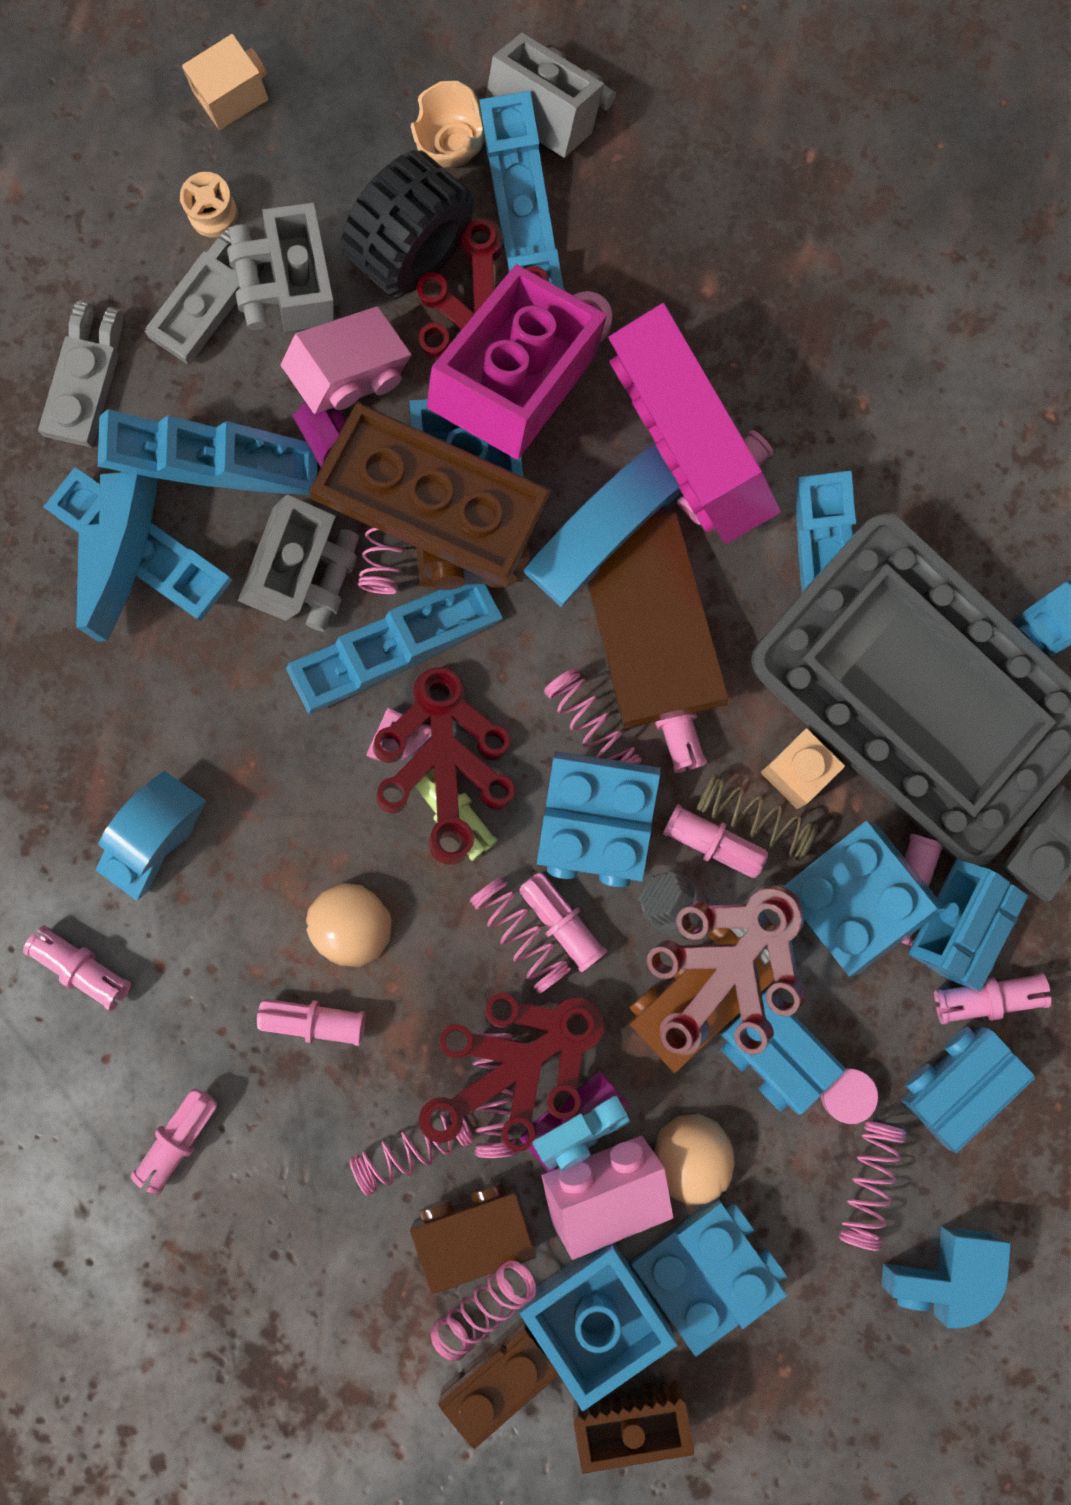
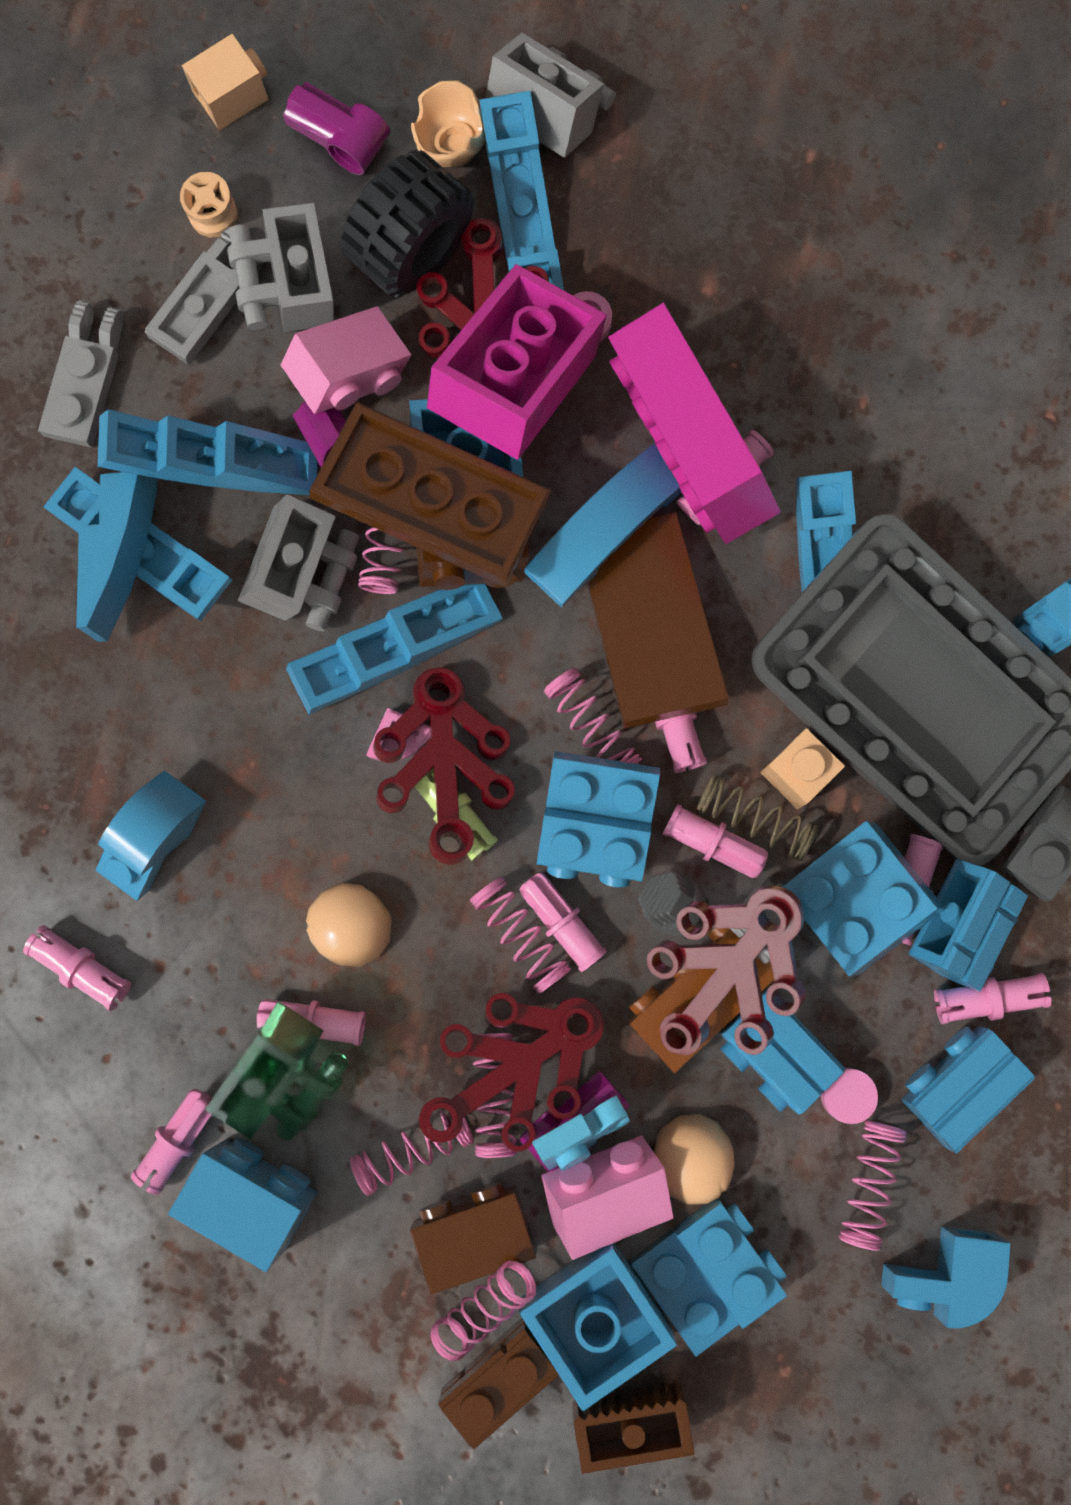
none -> dark azure brick [167,1138,318,1272]
none -> clear green brick [204,1001,349,1141]
none -> magenta piece [283,82,391,175]

